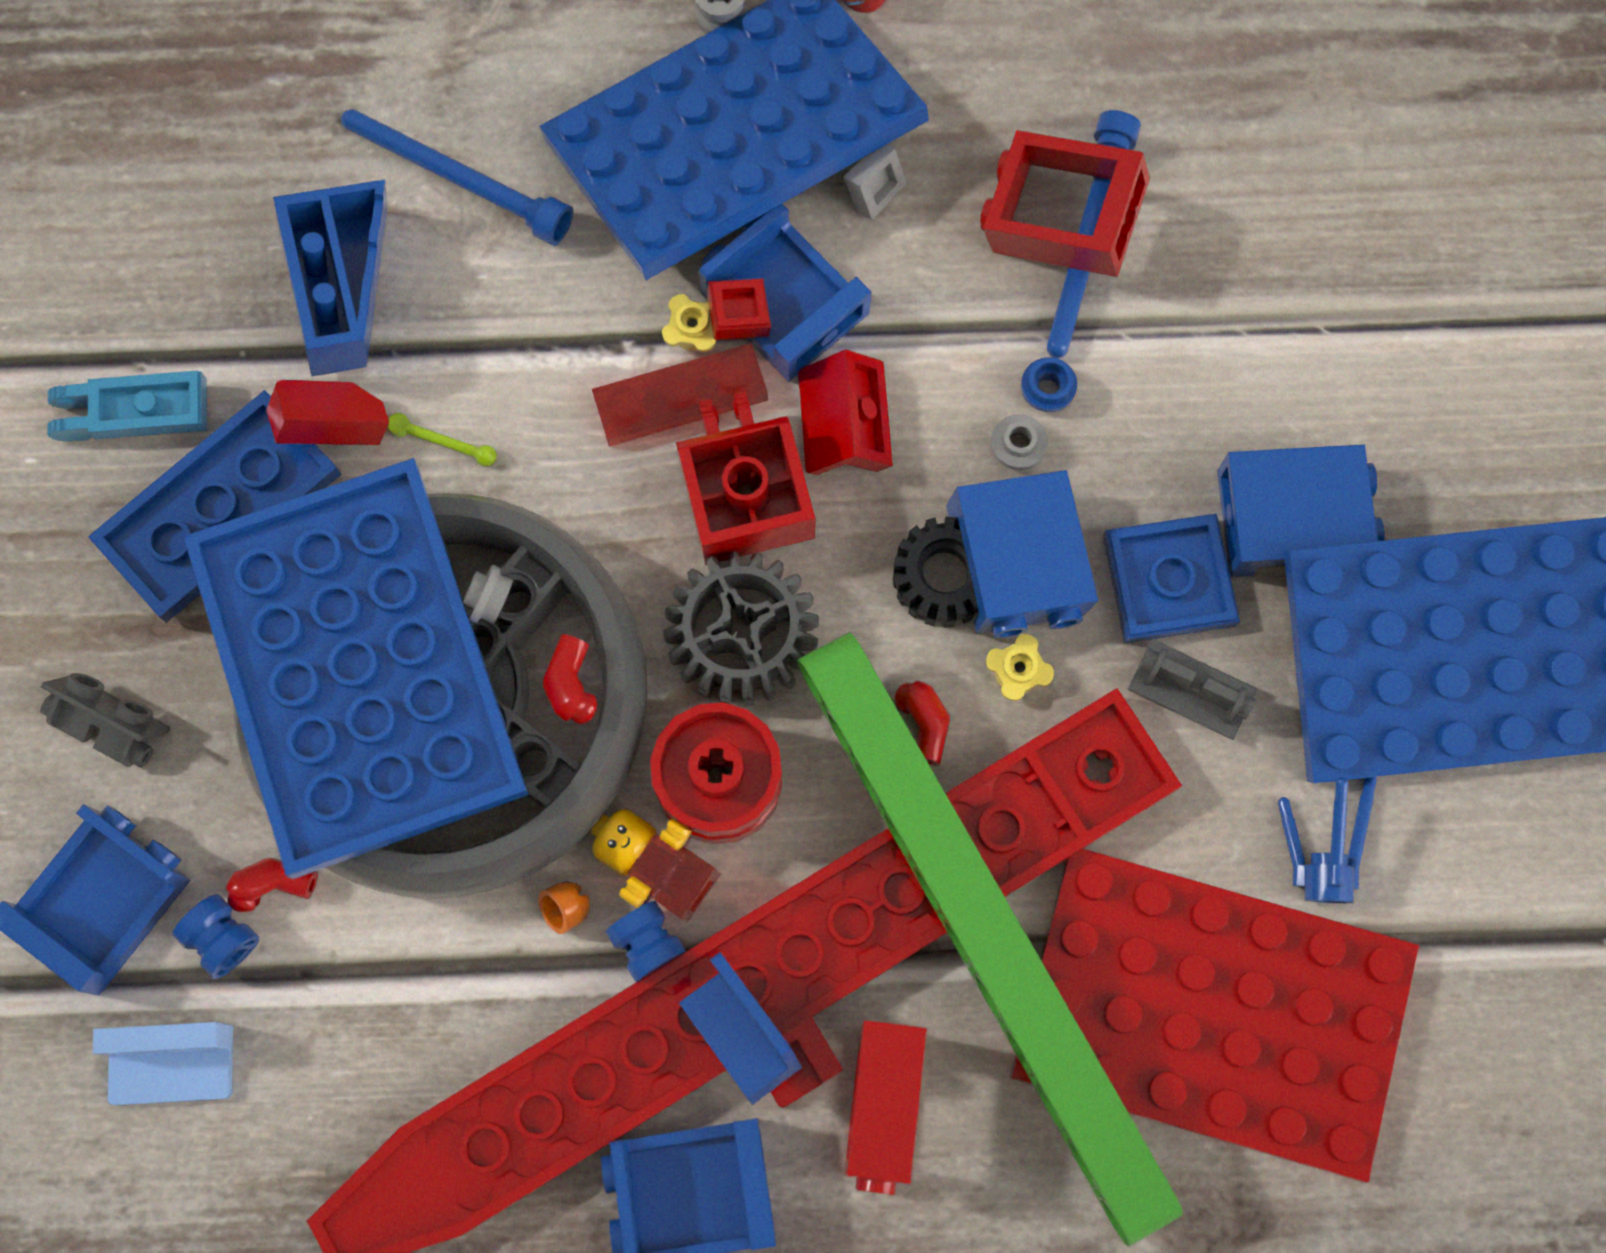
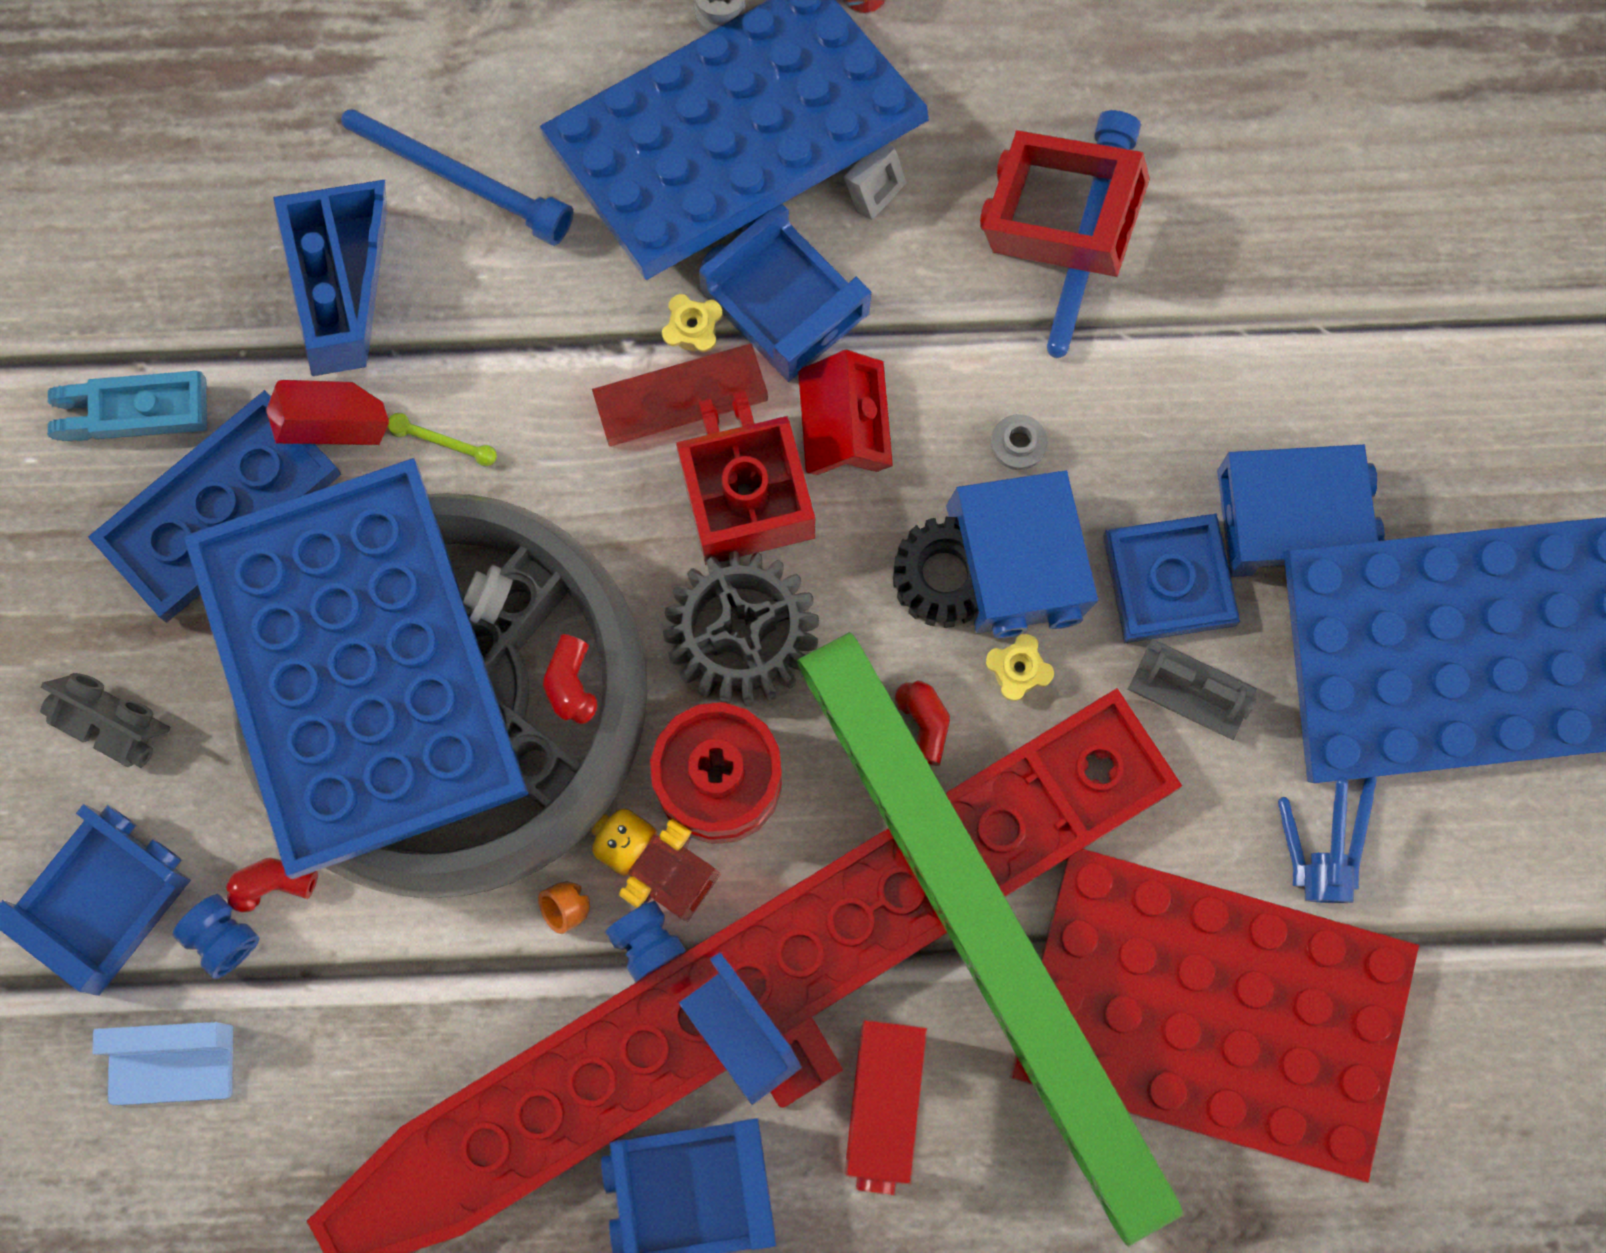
red tile [707,279,771,340] -> none
blue plate [1021,357,1077,413] -> none

